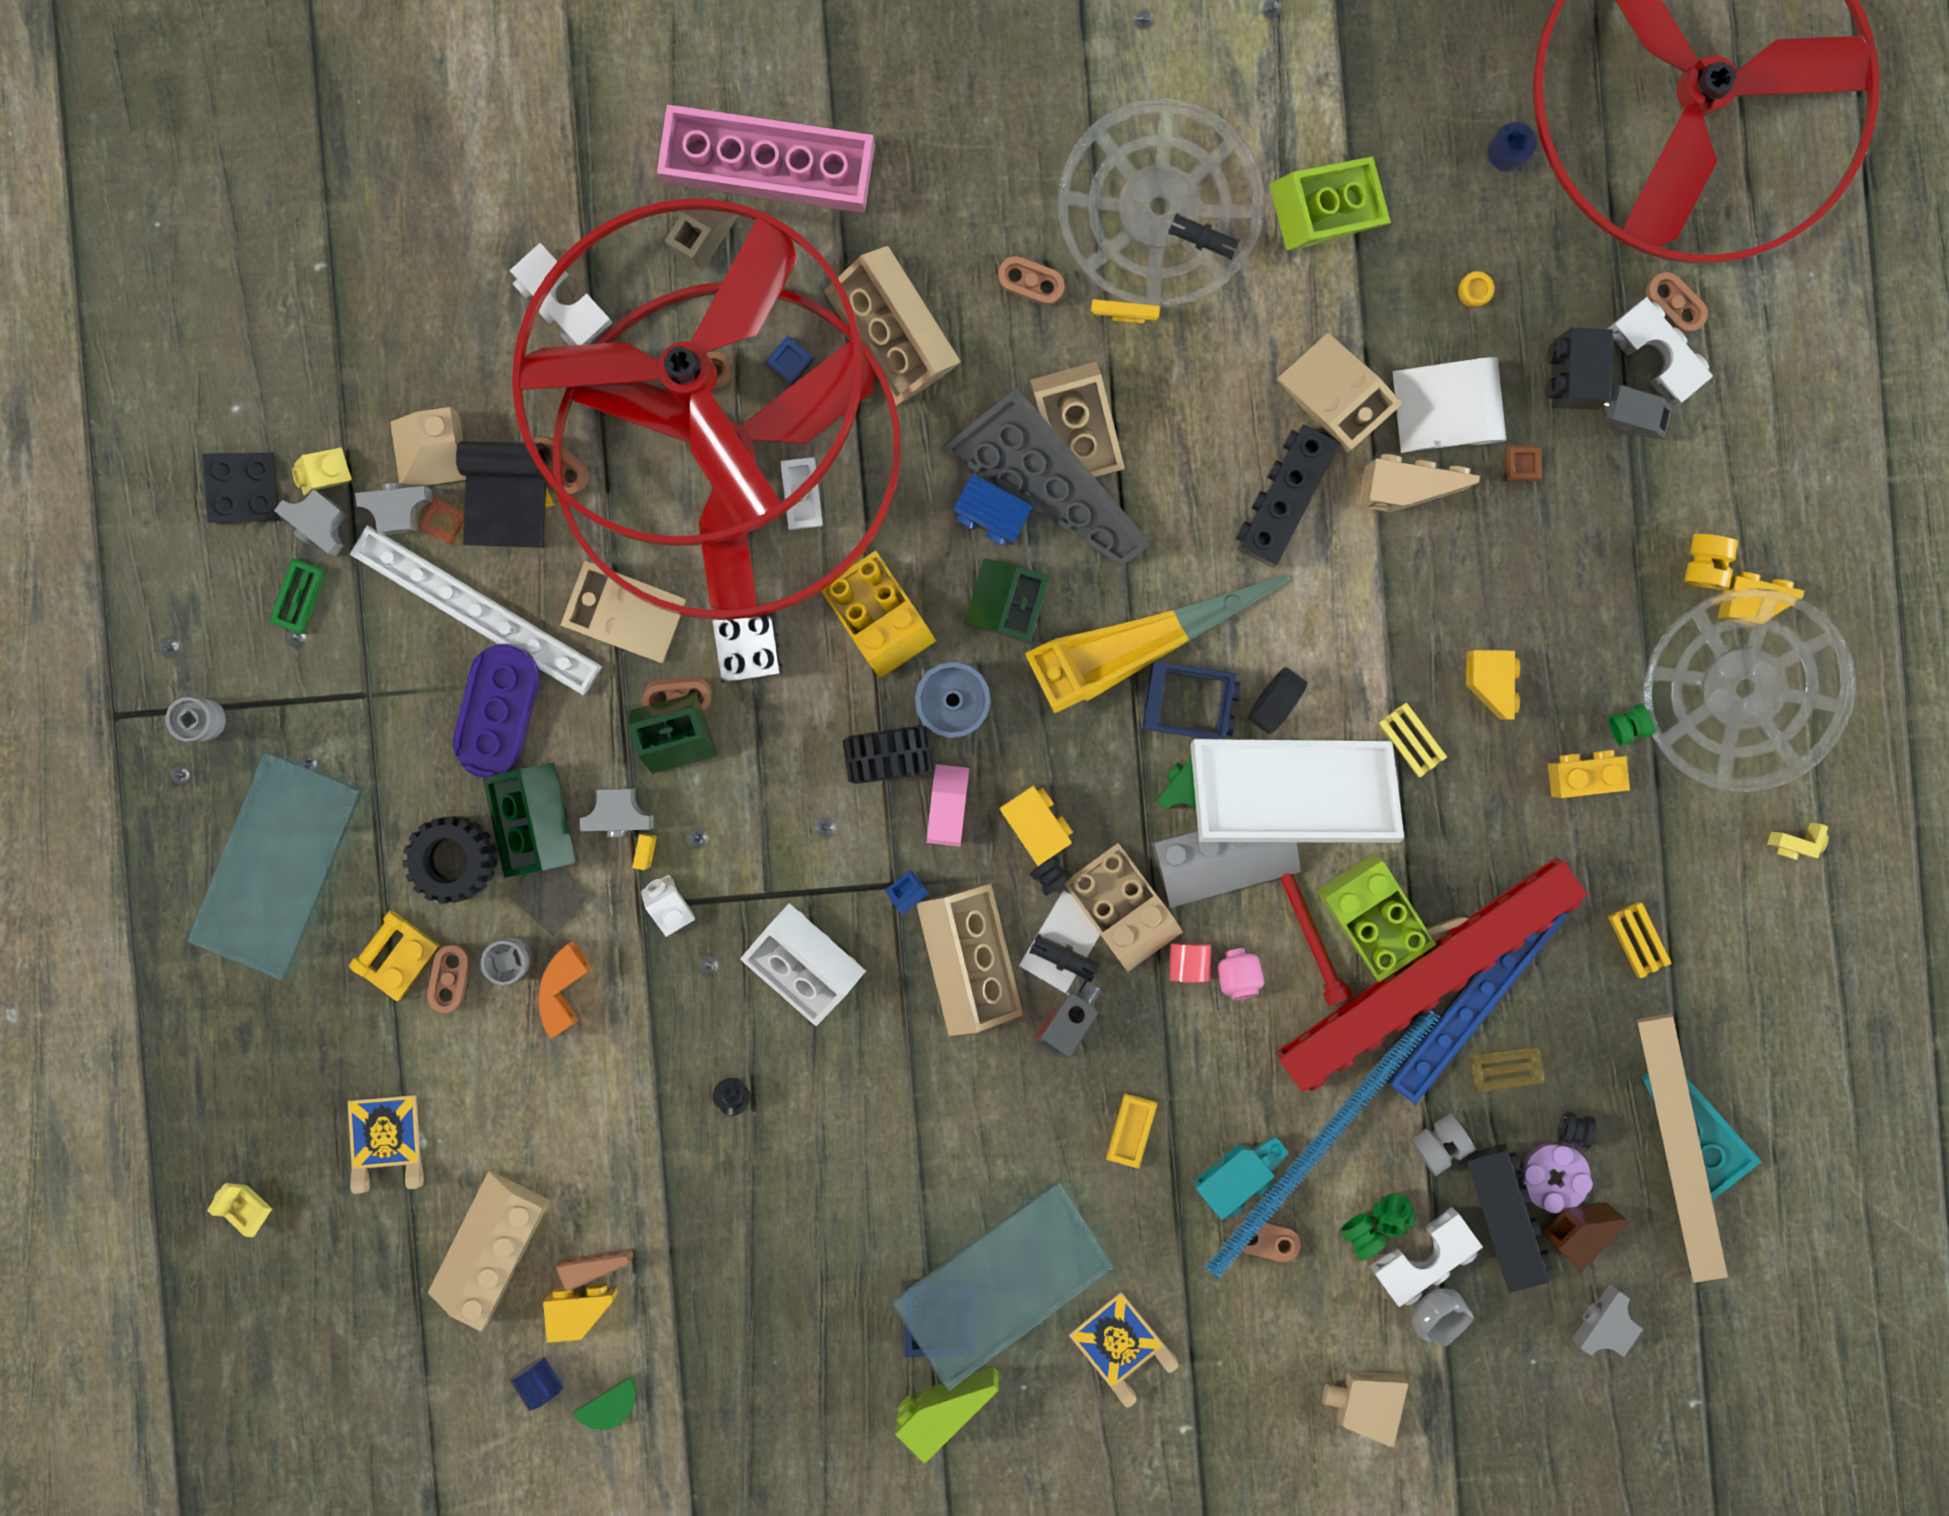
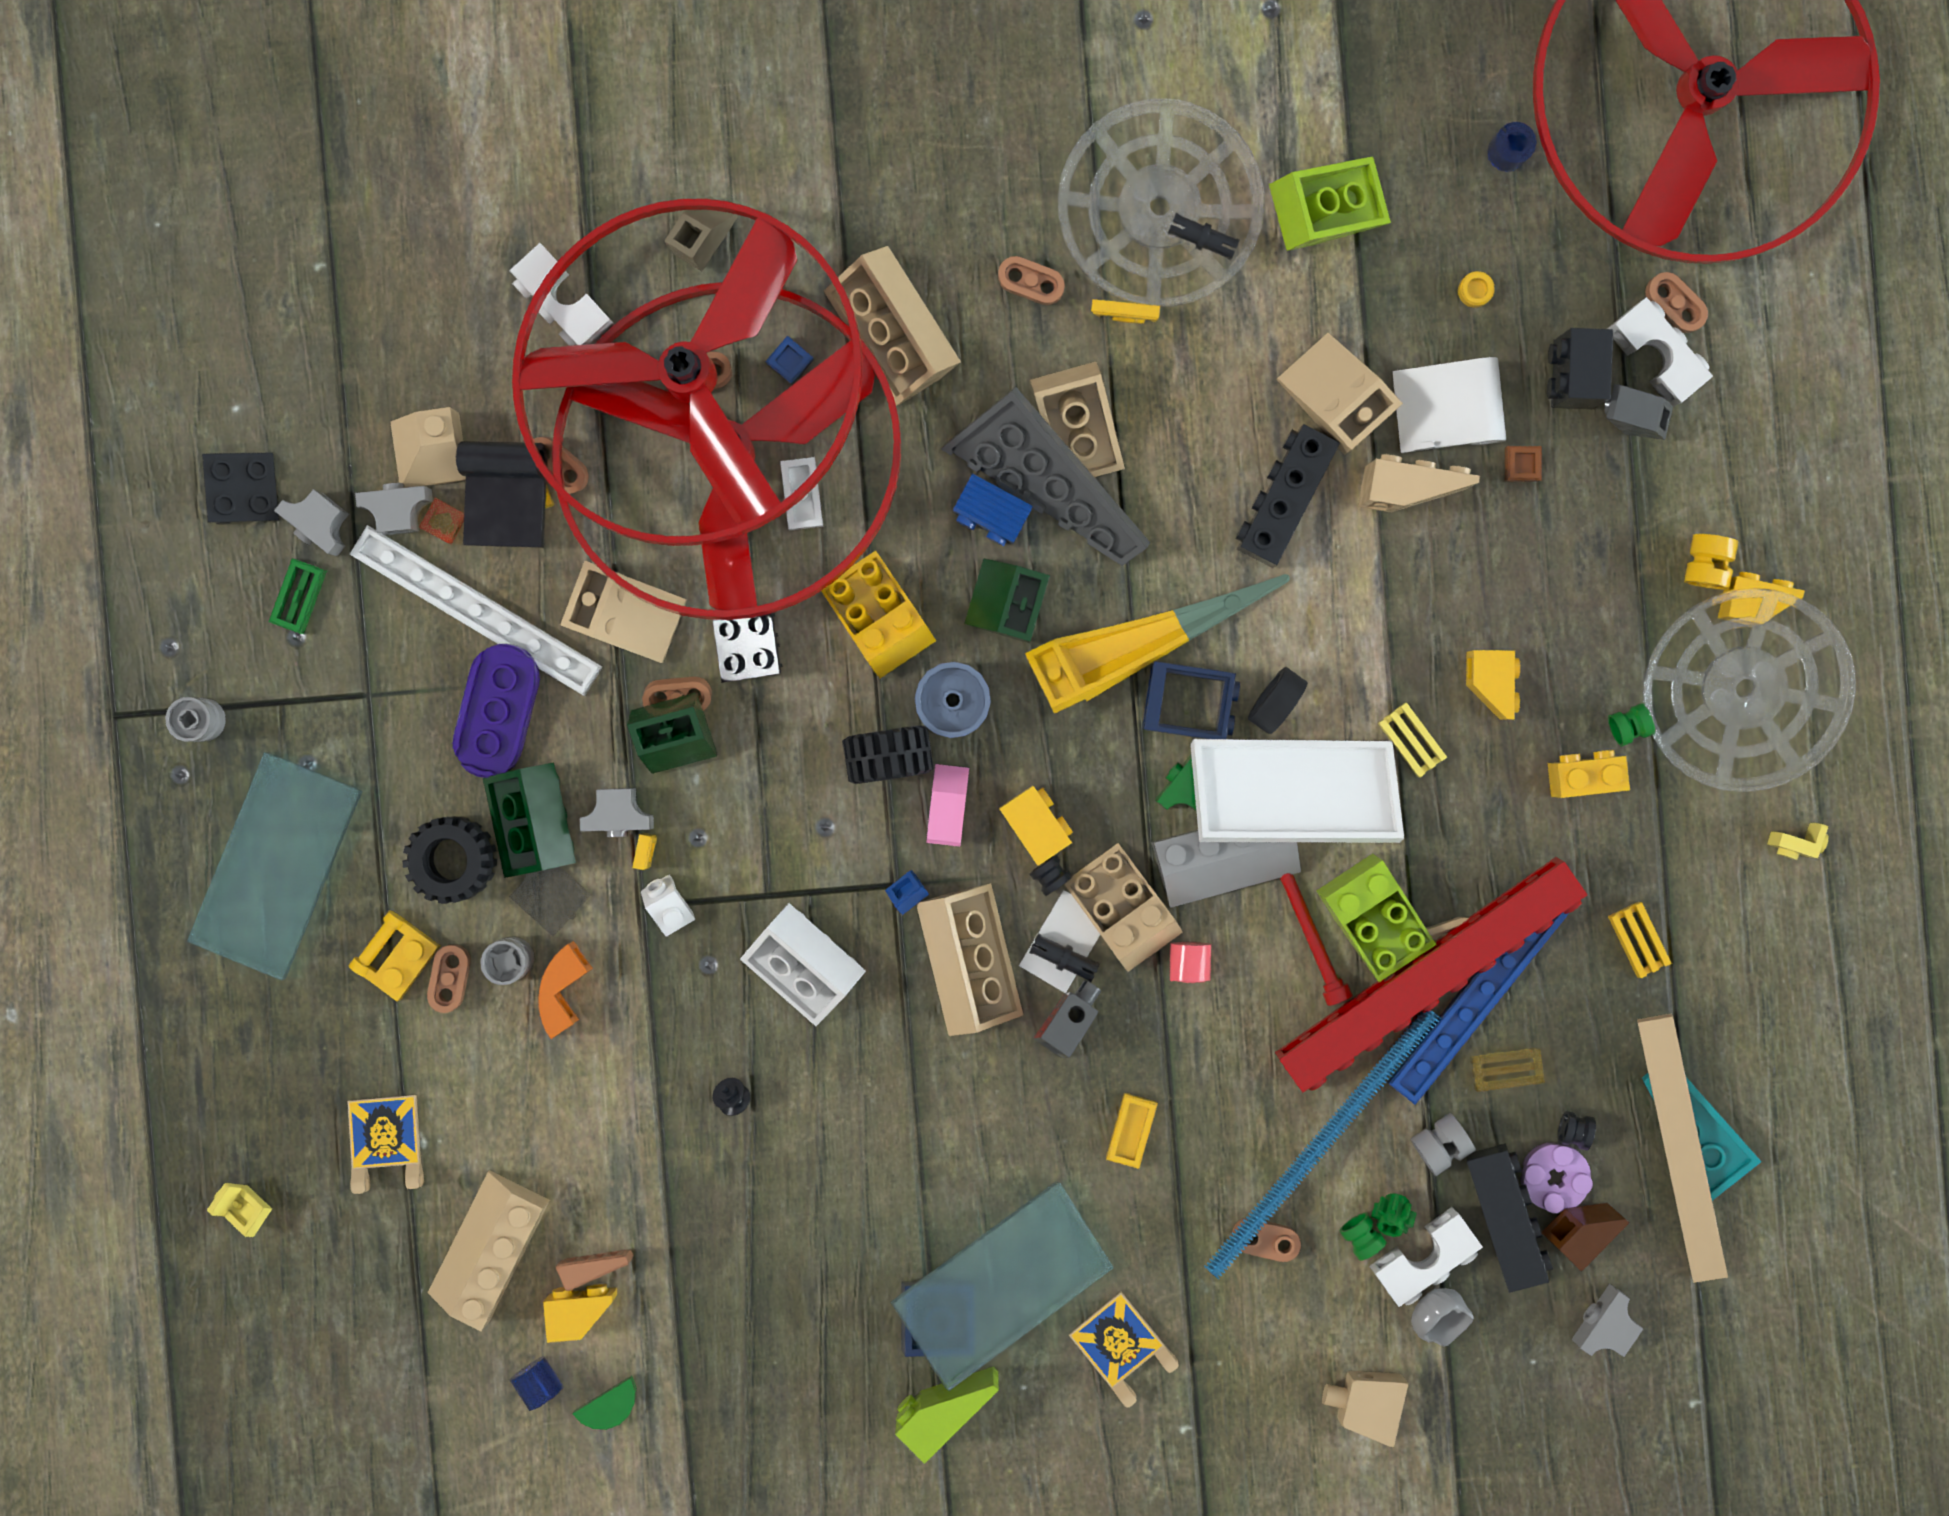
light yellow bracket [292,447,352,496] -> none
bright pink brick [657,104,875,213] -> none
teal hinge [1192,1136,1289,1220] -> none
bright pink head [1216,948,1265,1001] -> none

